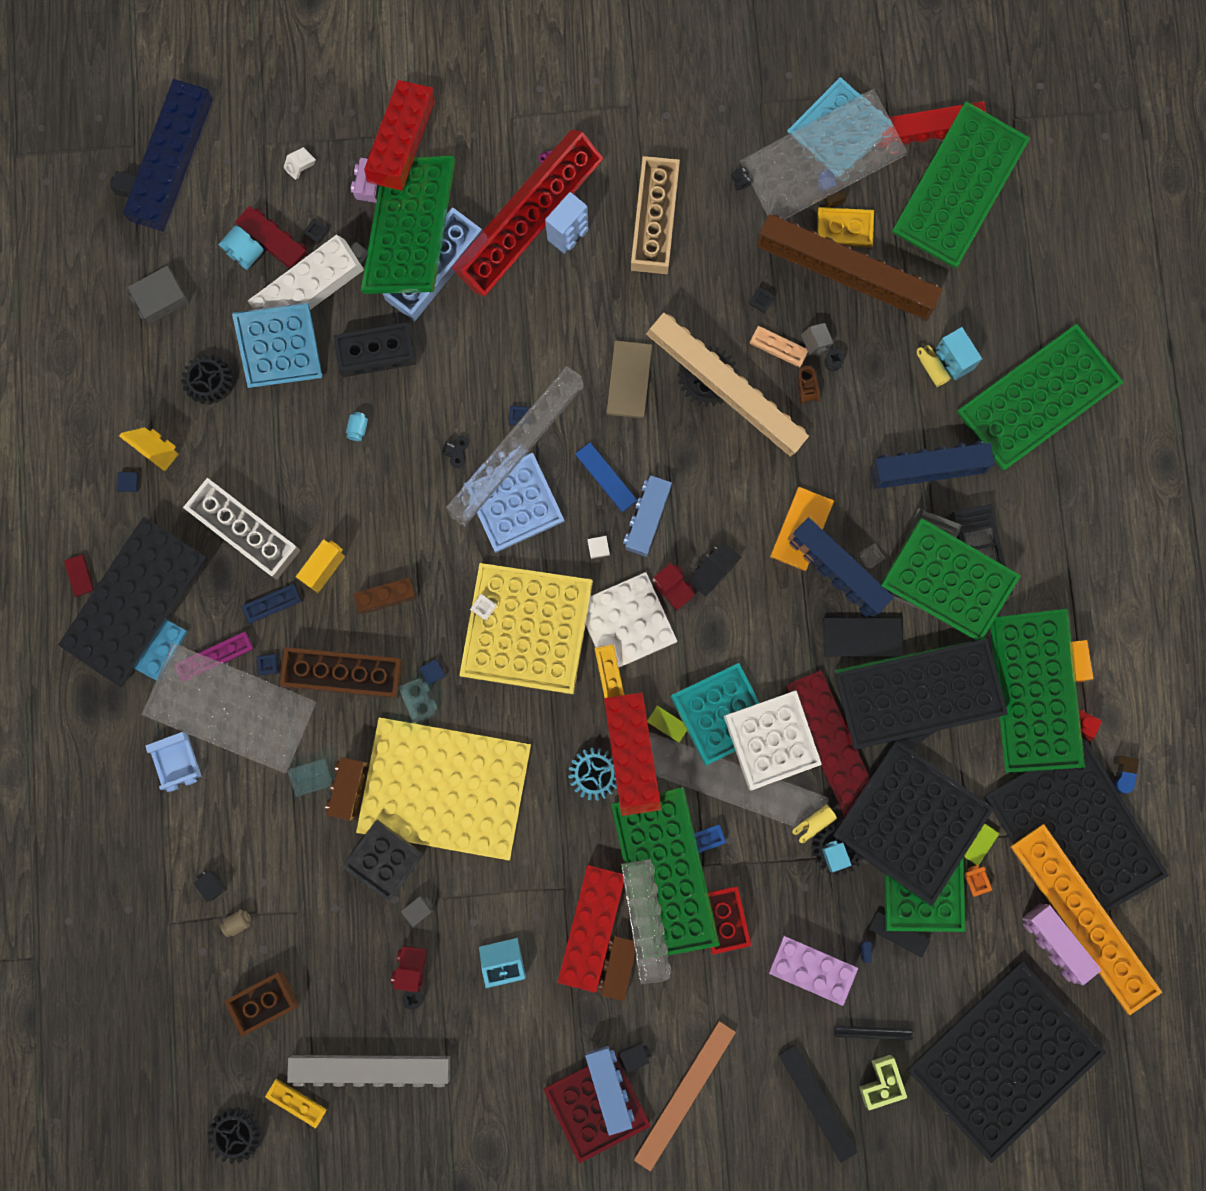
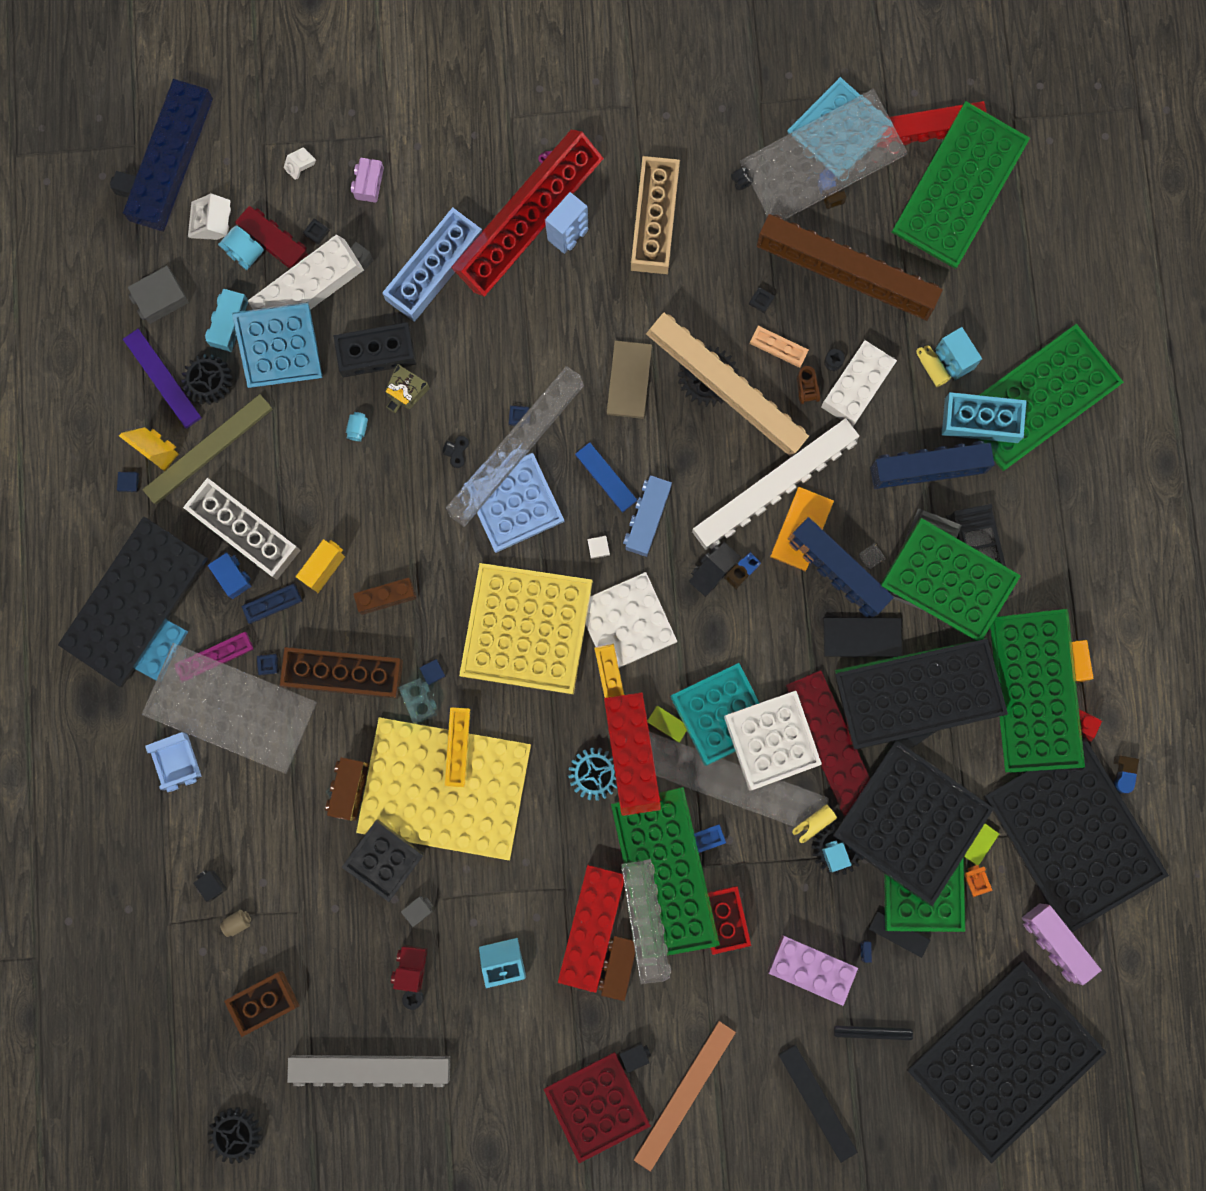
dark red tile [64,555,94,597] -> none
yellow tile [265,1079,327,1128] -> none
clear light blue plate [287,758,332,797] -> none
green plate [361,156,455,294] -> none
red brick [364,80,435,191] -> none
white tile [470,594,498,621] -> none
medium blue brick [585,1046,635,1136] -> none
dark red brick [652,563,695,612] -> none
dark grey brick [801,323,833,355] -> none
yellow tile [817,207,874,248] -> none
yellowish green brick [859,1055,907,1110] -> none
light orange plate [1010,824,1162,1015] -> none
none -> dark purple tile [123,329,202,429]
none -> olive tile [142,394,273,505]
none -> white slope [188,194,231,240]
none -> medium azure brick [205,289,248,352]
none -> blue brick [208,553,252,599]
none -> torso [385,364,430,413]
none -> yellow plate [445,708,470,787]
none -> white brick [692,418,859,550]
none -> leg [724,552,761,590]
none -> white brick [821,341,897,427]
none -> medium azure brick [942,392,1026,443]

